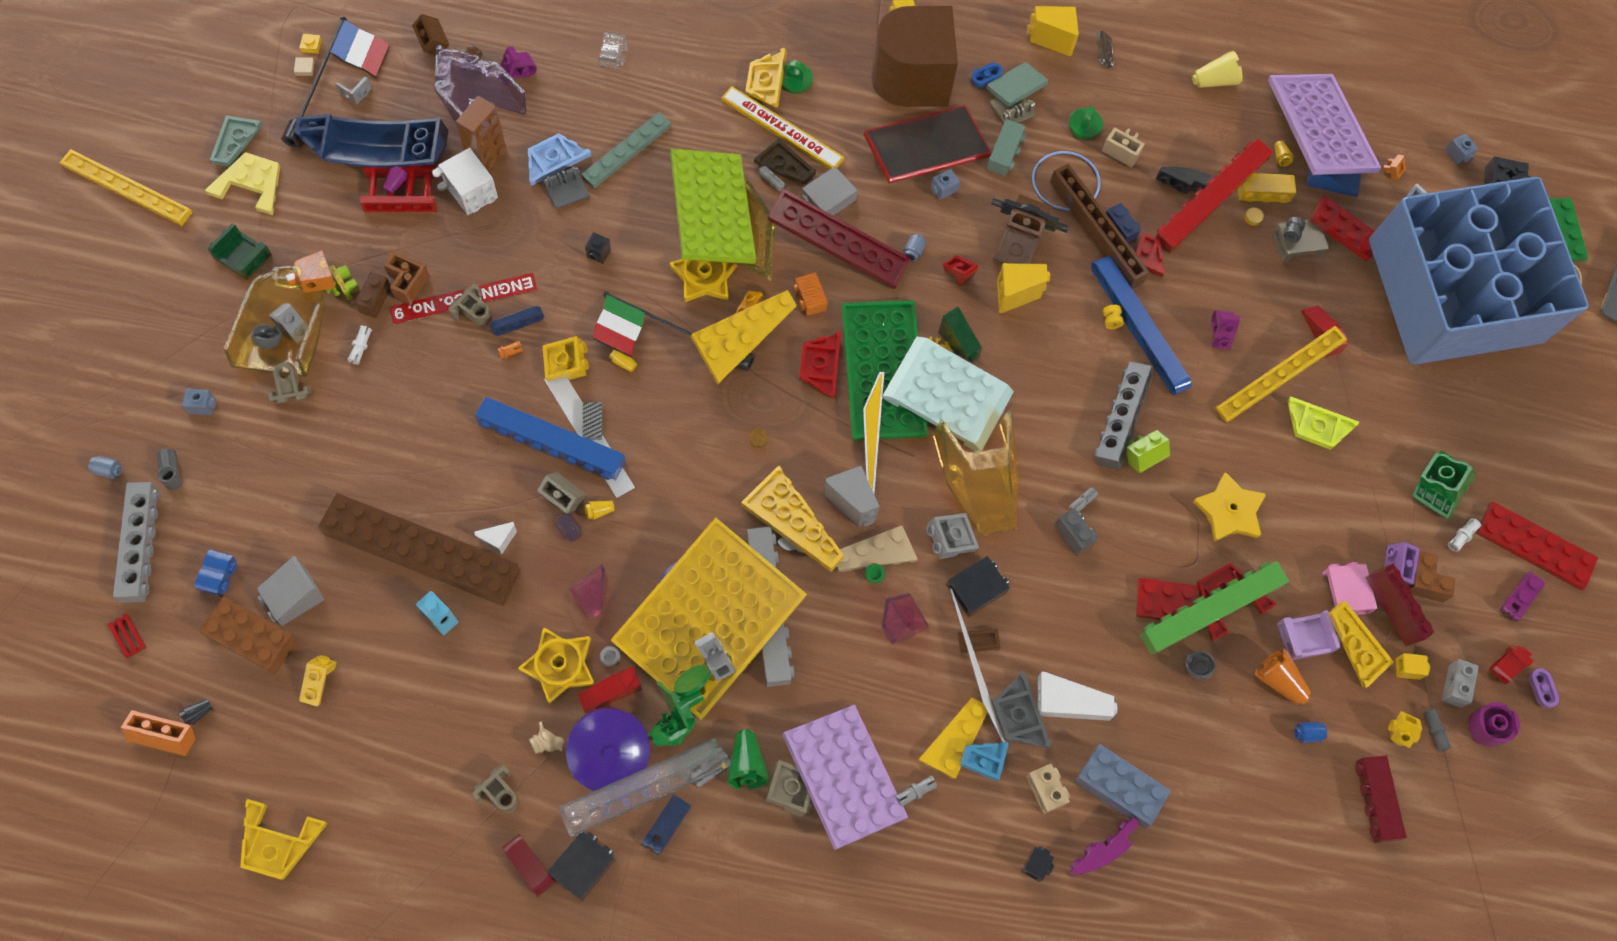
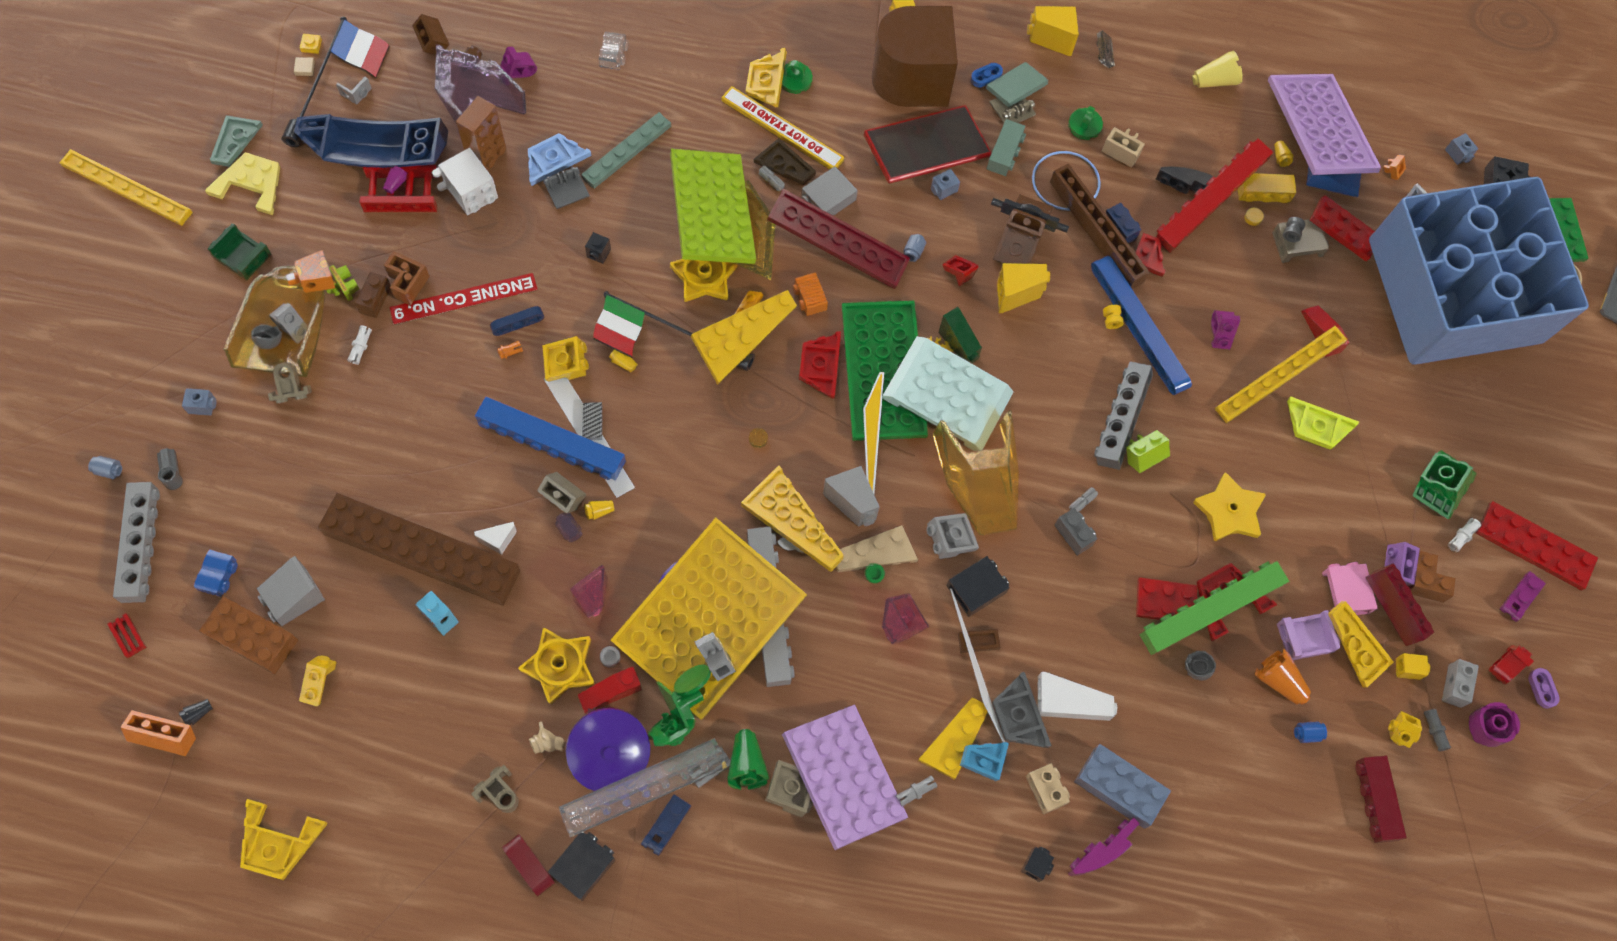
dark tan pin [449,283,491,326] -> none

